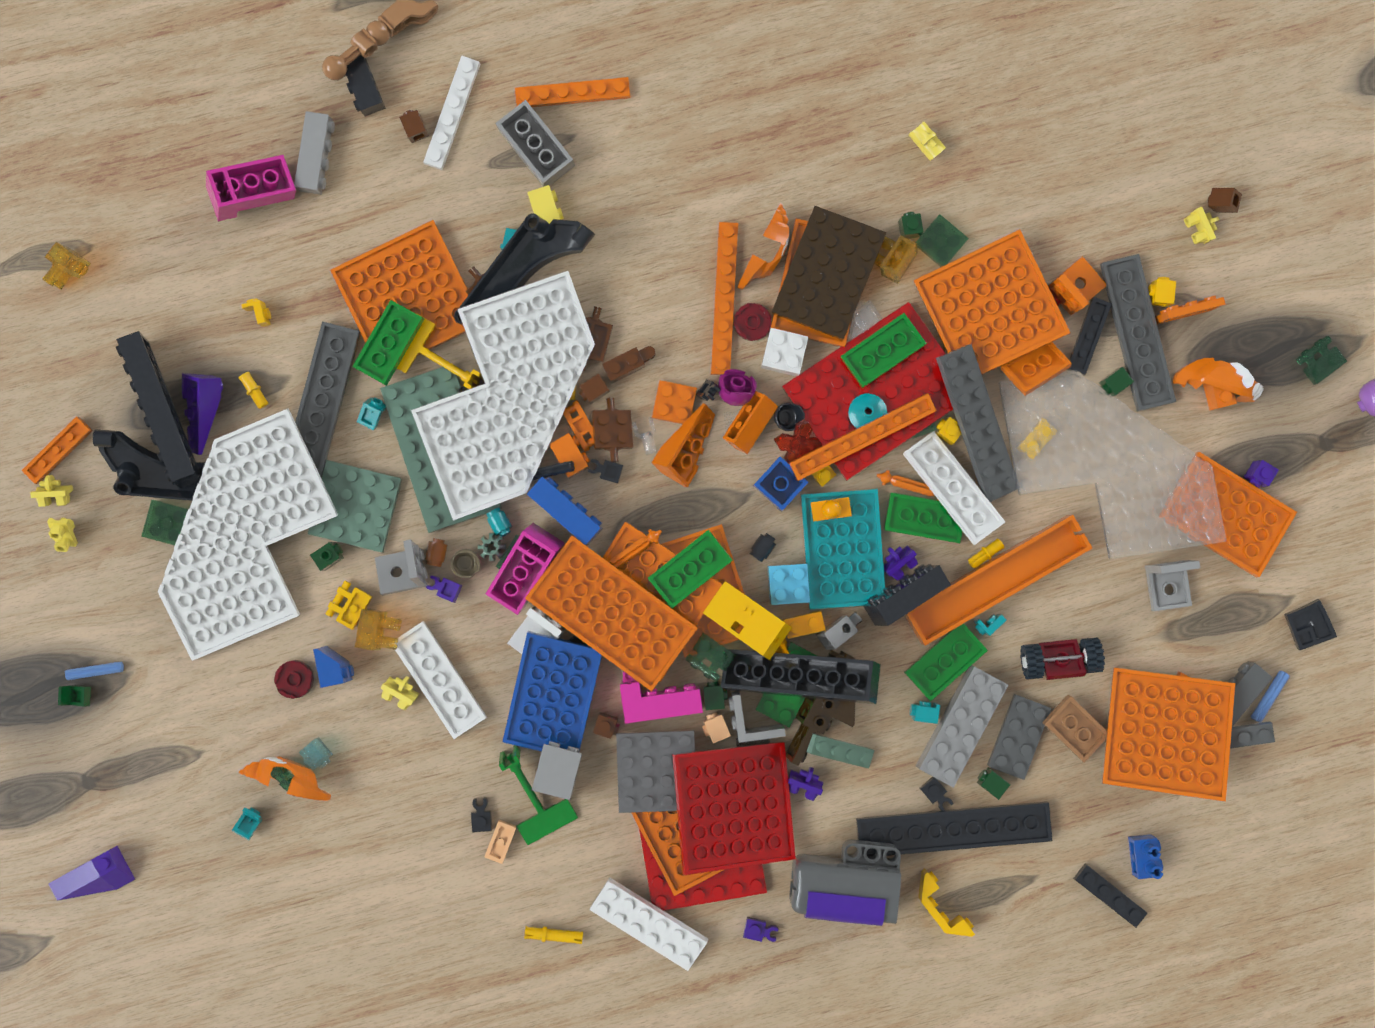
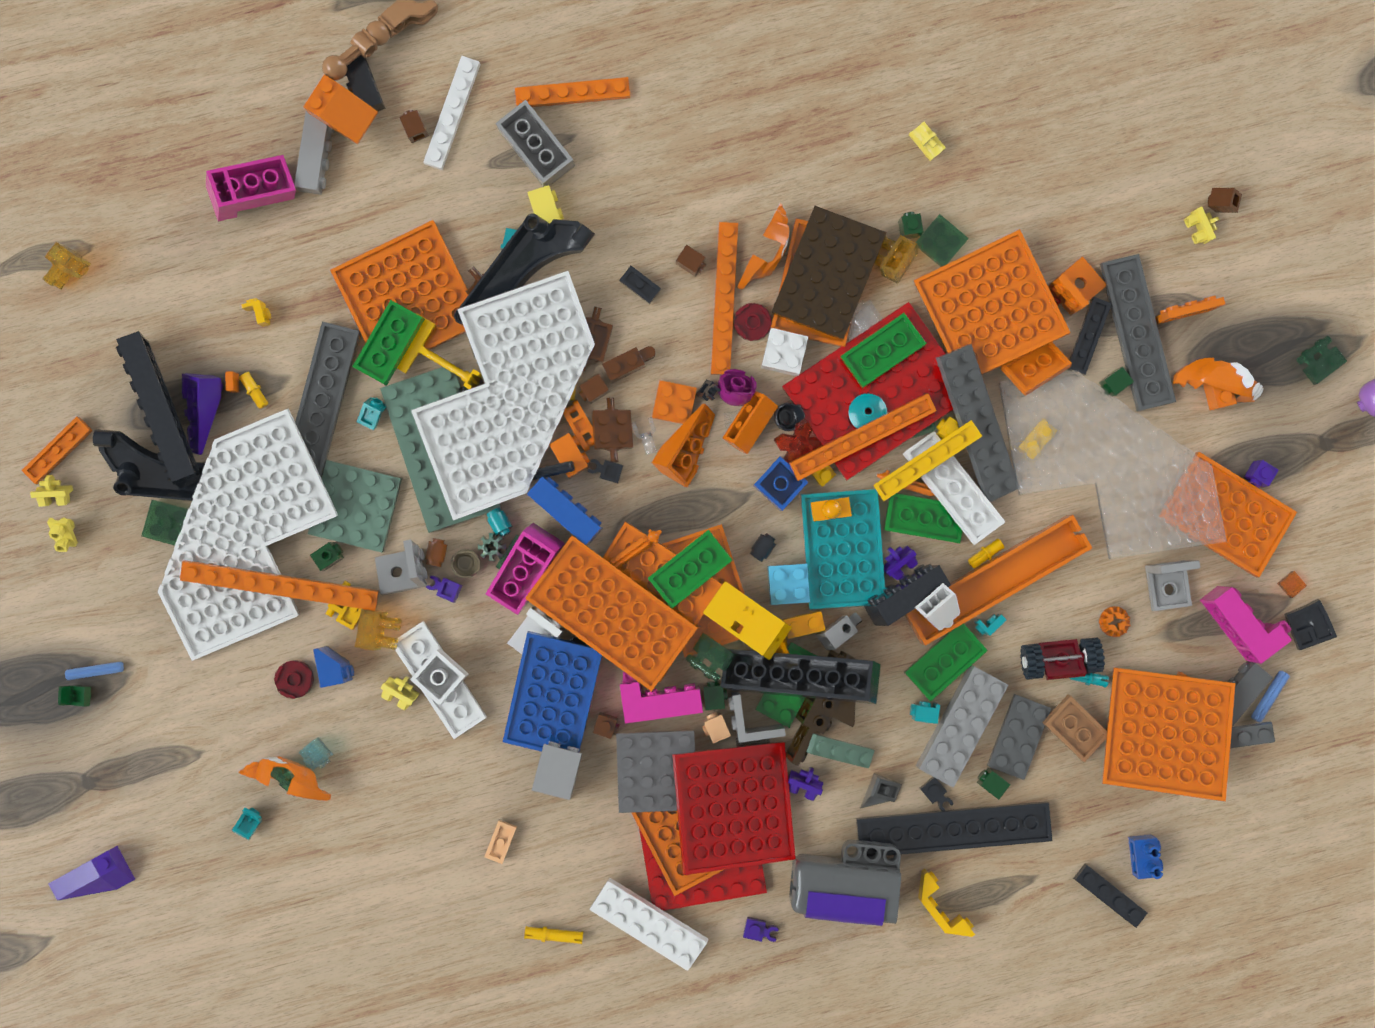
black plate [471,797,492,833] -> none
green piece [499,745,578,846] -> none
yellow brick [1148,277,1176,307] -> none
none -> orange plate [180,560,379,611]
none -> orange tile [225,371,239,393]
none -> orange slope [303,74,378,145]
none -> white brick [410,649,469,705]
none -> black plate [619,265,661,305]
none -> reddish brown brick [676,244,707,276]
none -> dark grey slope [860,773,902,809]
none -> yellow plate [873,420,982,501]
none -> white torso [915,583,960,631]
none -> teal axle [1070,673,1109,688]
none -> orange gear [1099,606,1131,637]
none -> dark pink hinge [1200,586,1292,664]
none -> clear orange tile [1277,571,1307,598]

